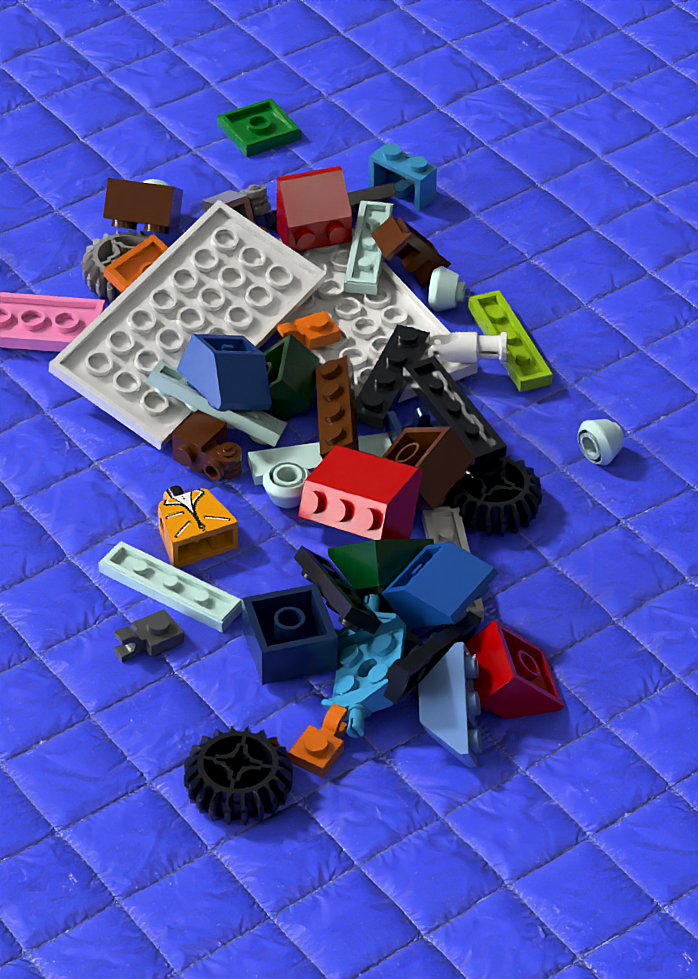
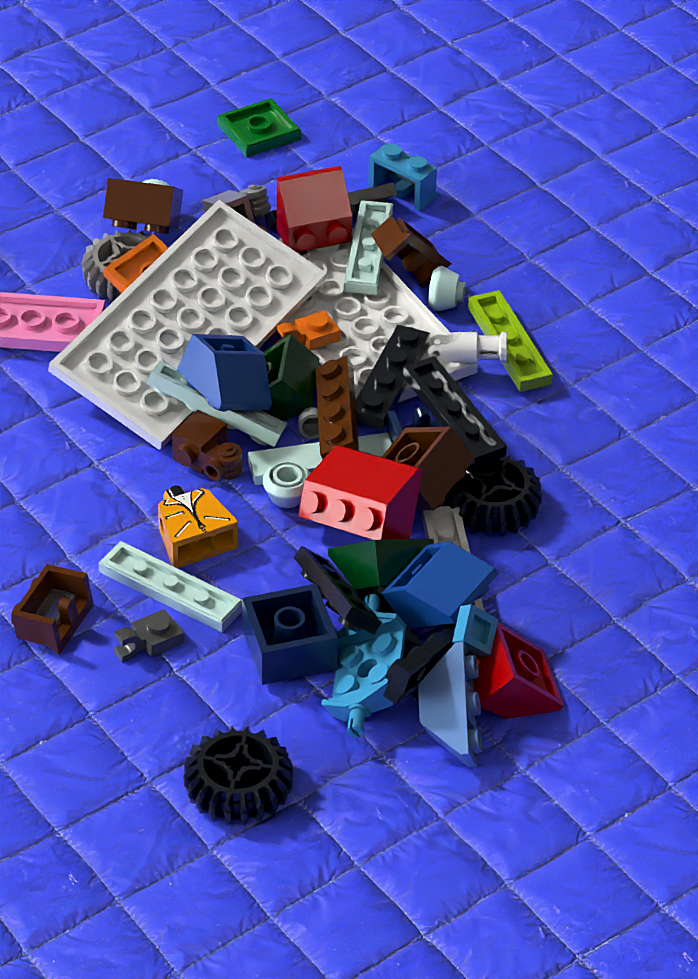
orange plate [288,703,348,778] -> none
light aqua cone [577,419,624,466] -> none
none -> reddish brown window [11,564,94,655]
none -> light grey hinge [298,407,319,439]
none -> dark azure plate [452,604,498,657]

